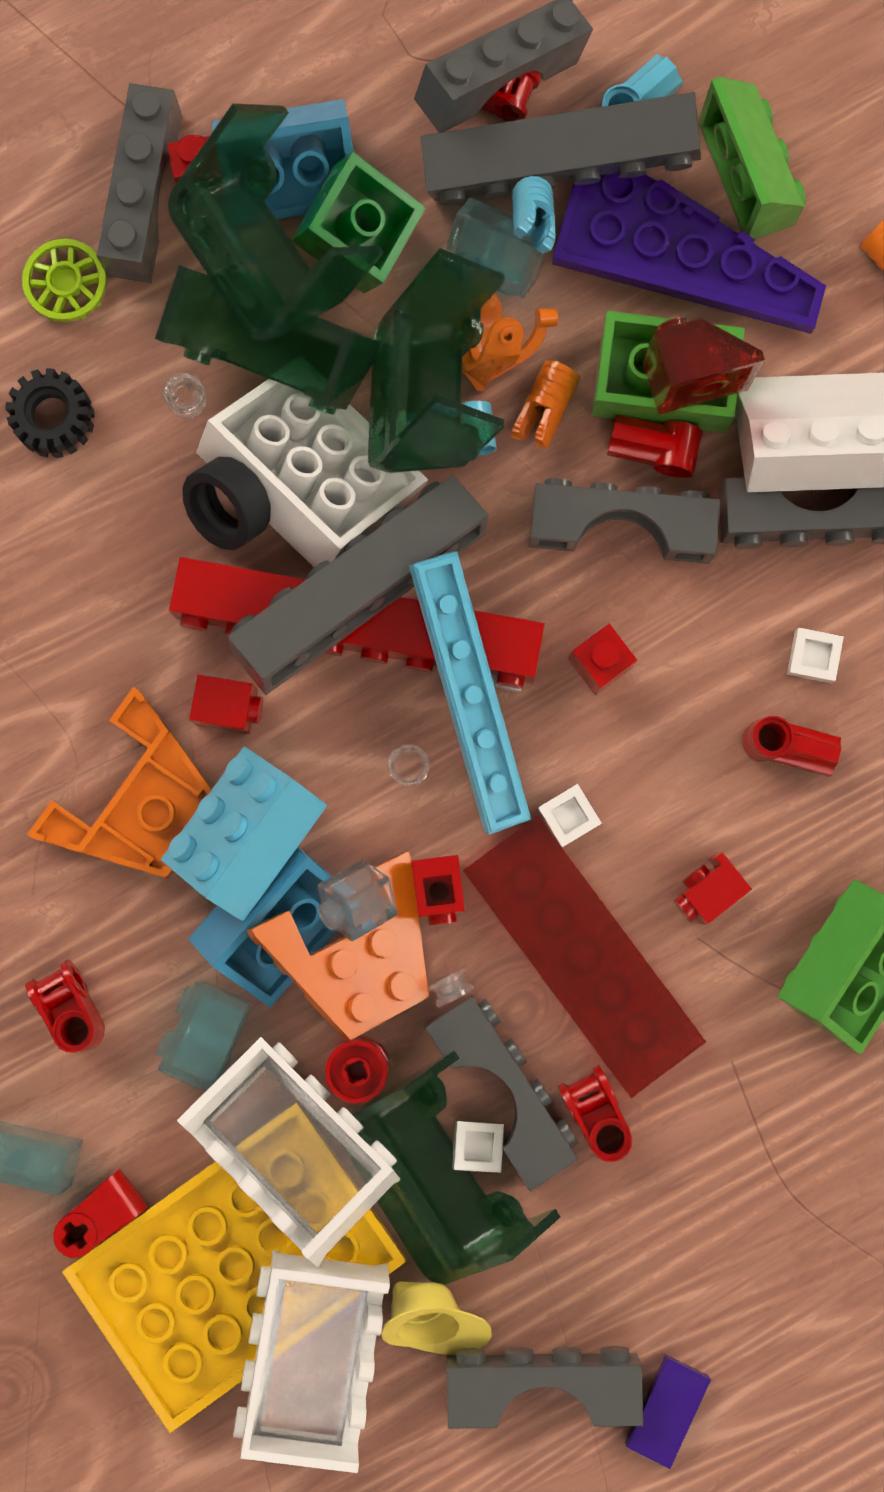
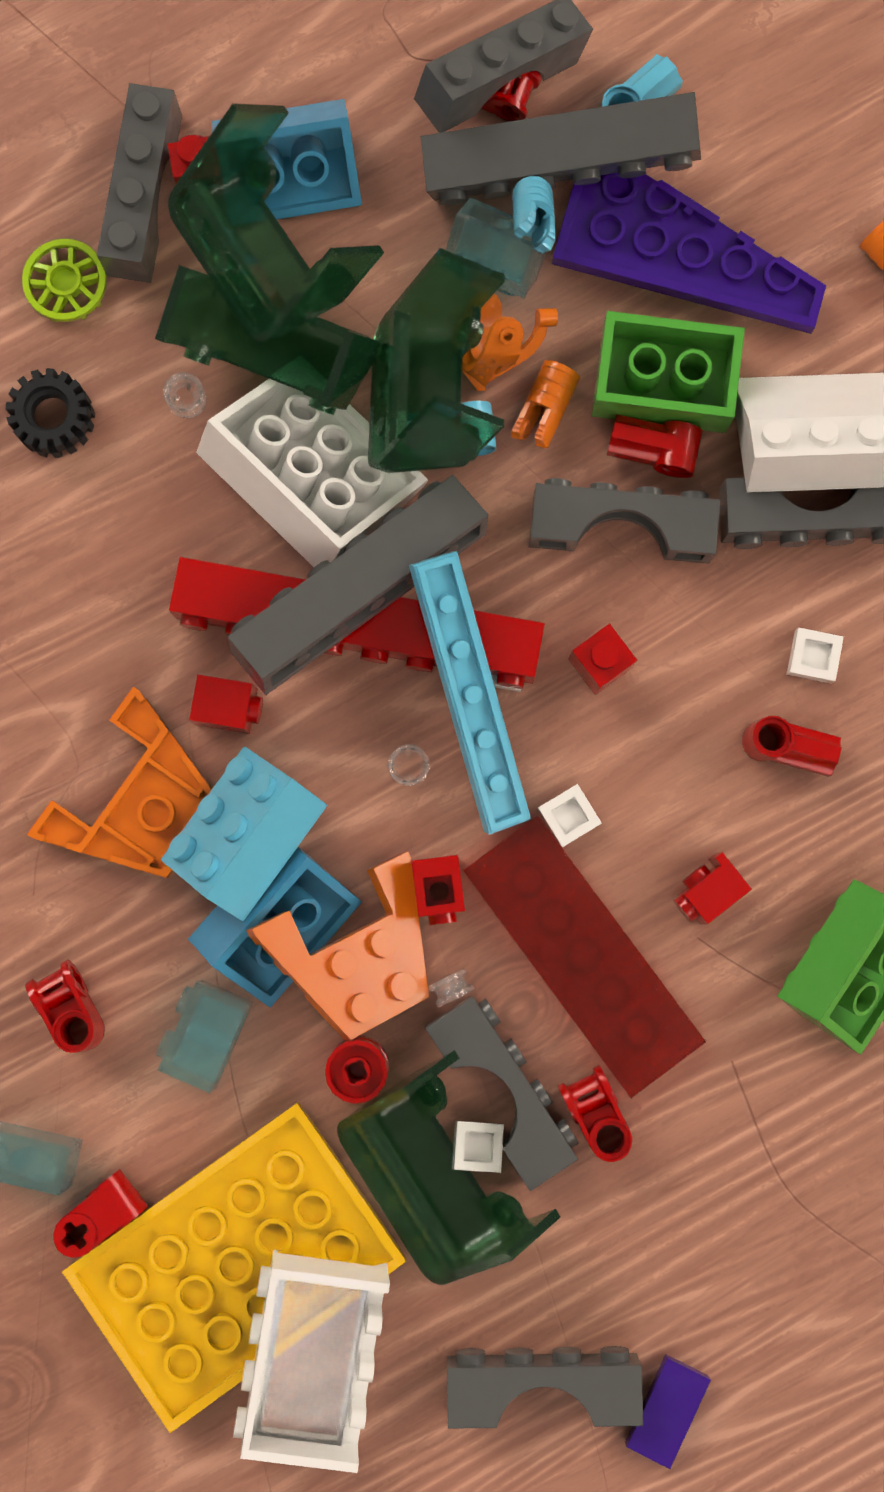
window [177,1037,400,1267] -> none
black tyre [182,457,271,550] -> none
green brick [290,152,426,294] -> none
clear brick [317,859,398,942] -> none
light yellow piece [381,1281,492,1355] -> none
clear red slope [643,317,765,415] -> none
bright green slope [698,77,806,239] -> none

